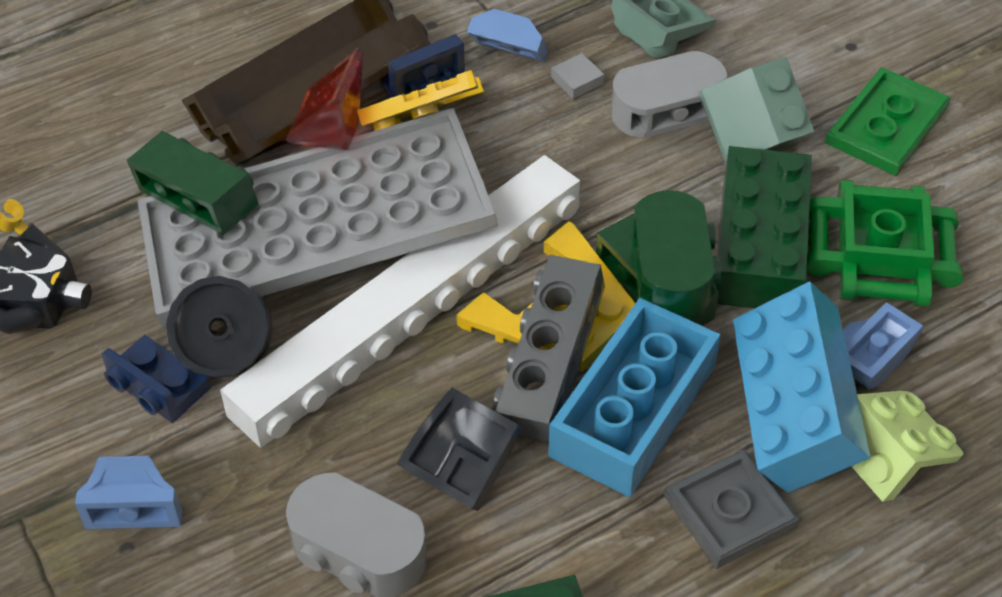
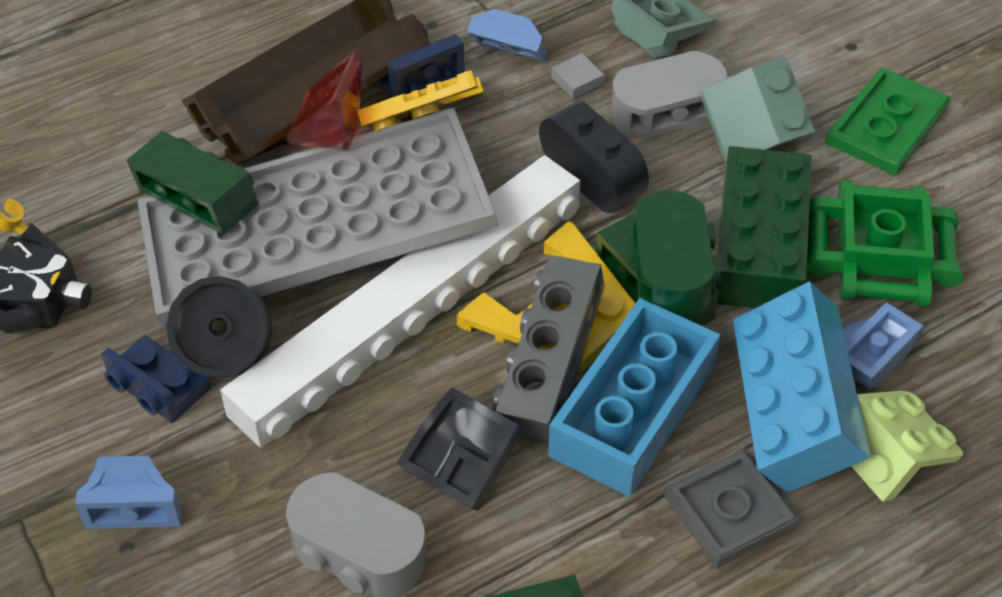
none -> black brick [539,101,649,213]

